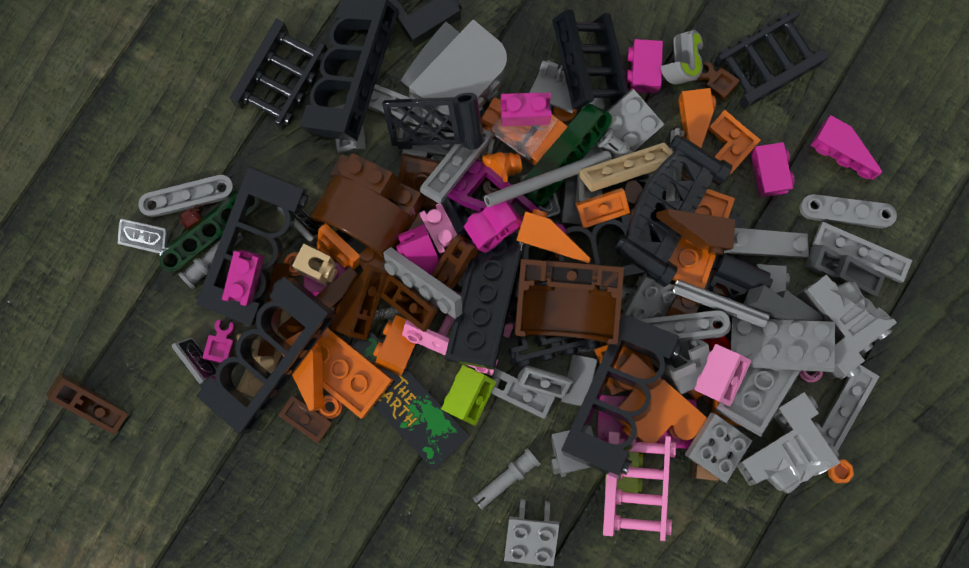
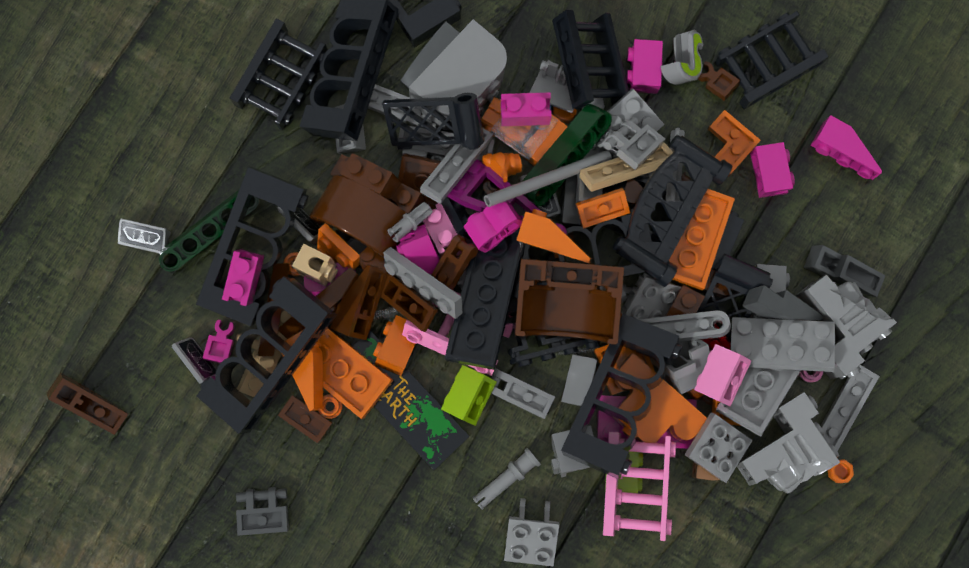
light grey plate [138,175,235,218] -> none
light grey pin [178,233,244,290] -> none
clear red plate [180,208,202,229] -> none
light grey slope [518,365,573,399] -> none
reddish brown slope [656,209,735,255] -> none
light grey axle [673,280,770,328] -> none
orange slope [678,88,716,148] -> none
light grey plate [724,228,809,259] -> none
light grey plate [799,194,897,229] -> none
light grey plate [812,222,912,283] -> none
none -> dark grey plate [236,487,289,536]
none -> light grey axle [387,202,433,242]
none -> light grey plate [604,117,665,170]

